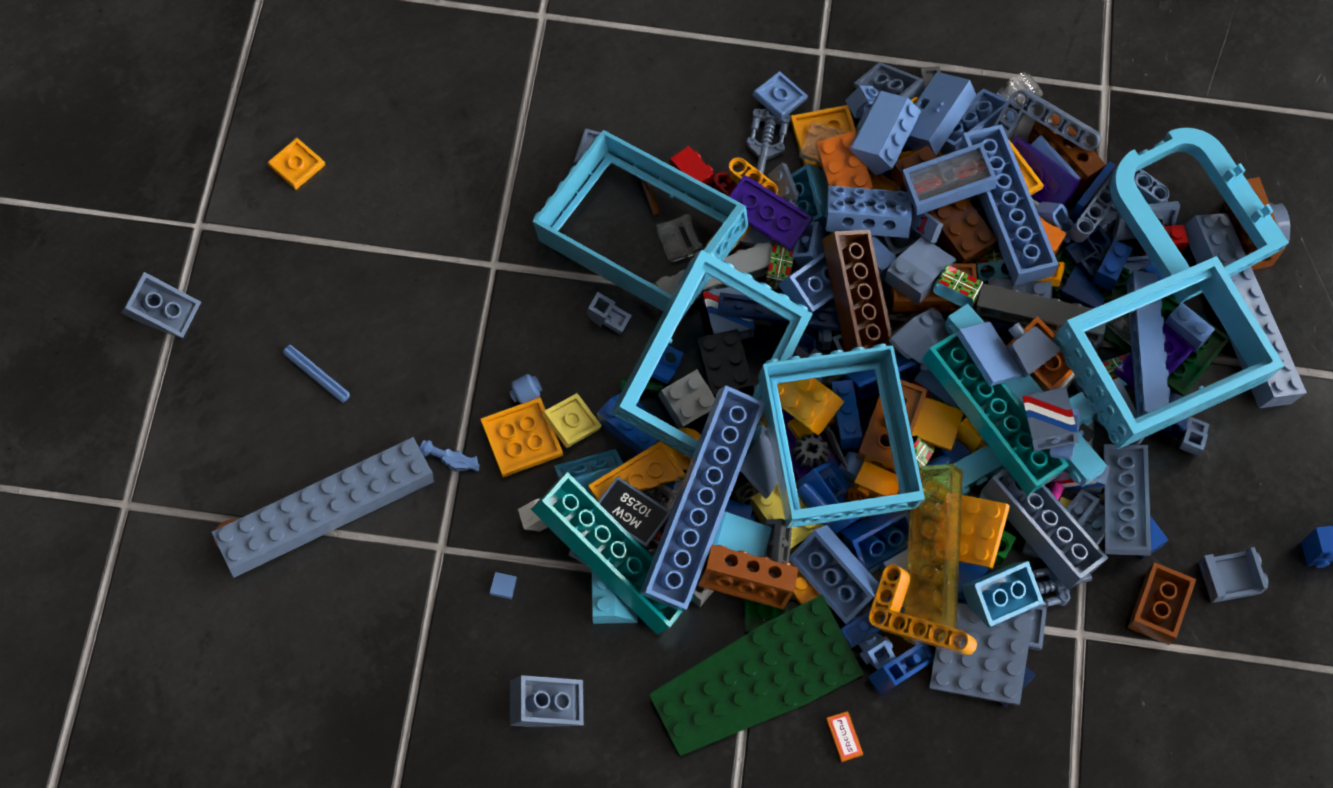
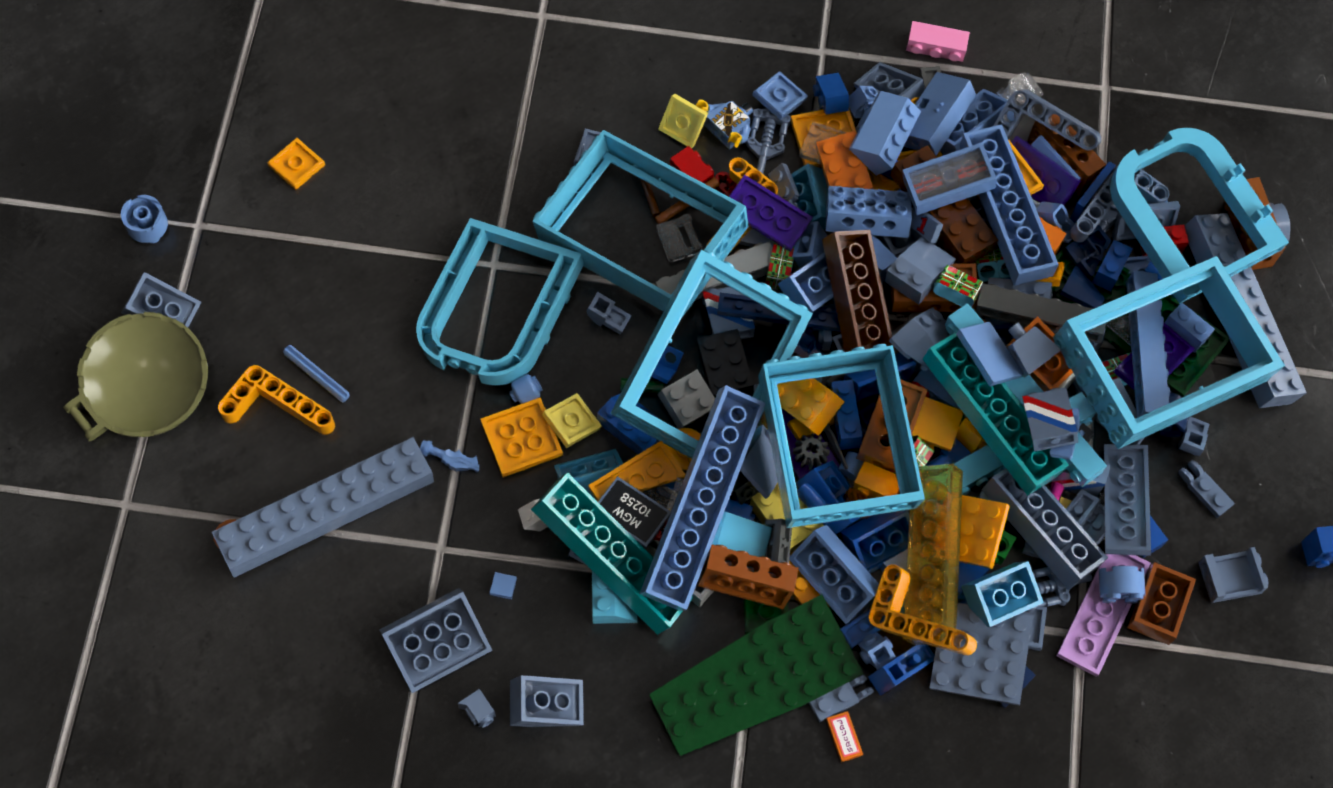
none -> olive dish [63,312,208,441]
none -> medium blue brick [121,195,168,243]
none -> light orange beam [218,365,335,435]
none -> sand blue slope [379,588,492,693]
none -> medium azure door [416,218,584,385]
none -> sand blue window [458,689,495,728]
none -> dark orange piece [655,177,720,225]
none -> light yellow tile [658,94,708,148]
none -> torso [695,100,753,150]
none -> sand blue hinge [809,675,874,723]
none -> blue brick [813,73,849,115]
none -> bright pink brick [906,21,970,62]
none -> lavender plate [1056,554,1151,677]
none -> medium blue brick [1098,566,1145,604]
none -> sand blue hinge [1179,460,1235,518]

